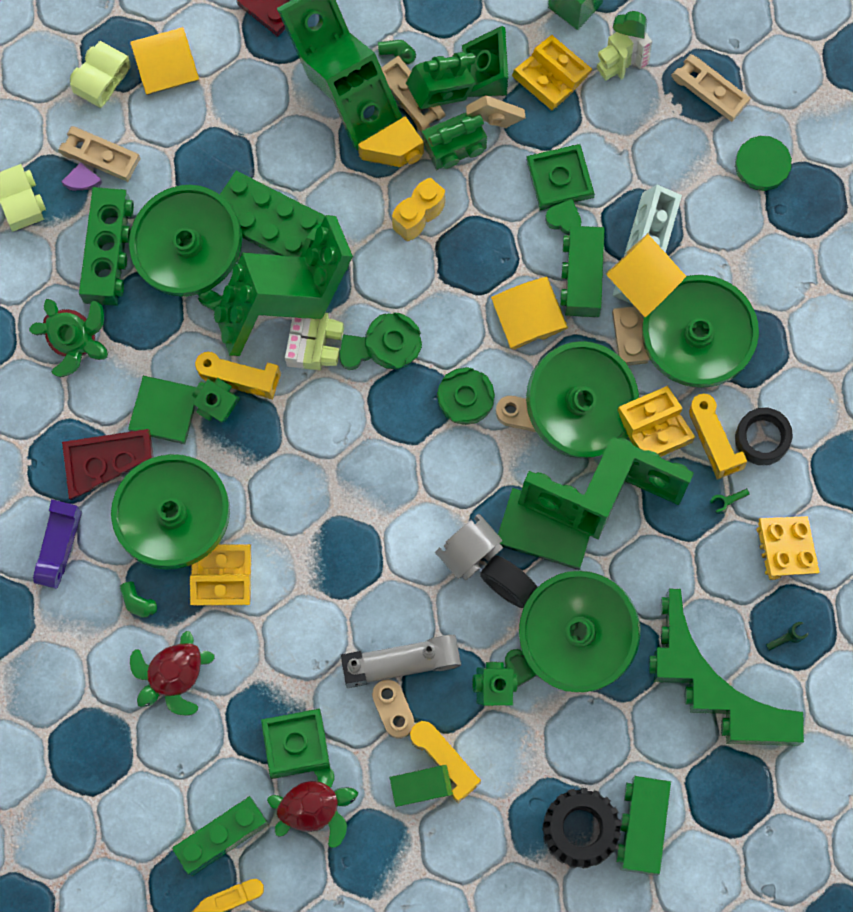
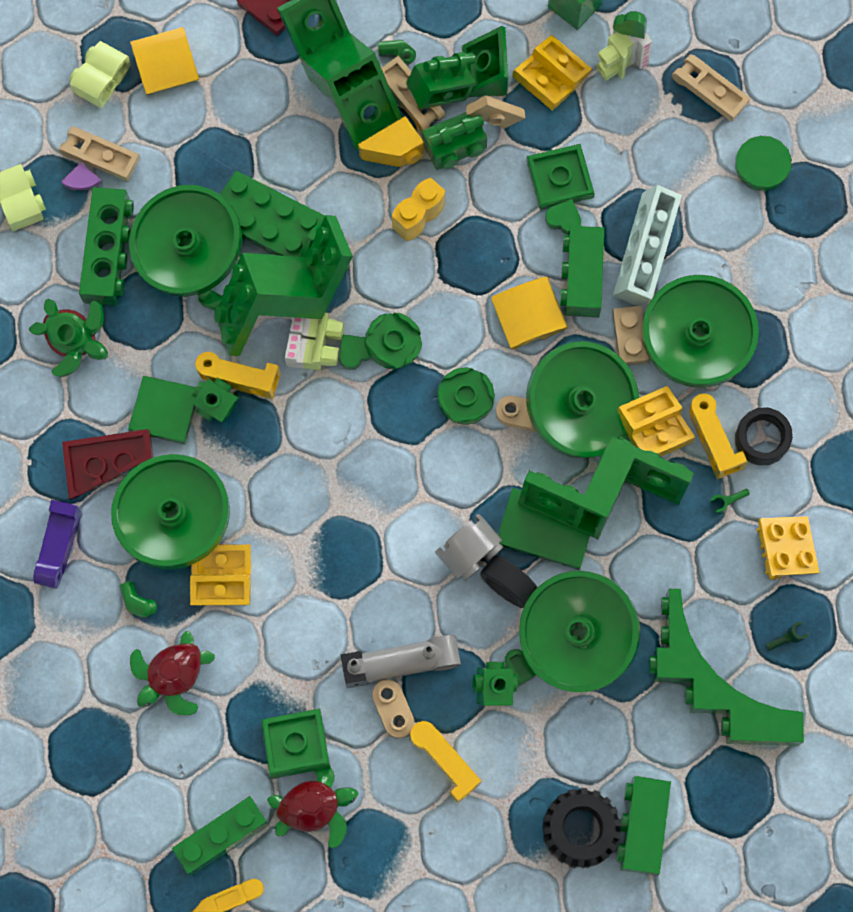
green tile [389,765,453,807] -> none
yellow slope [606,233,686,317] -> none

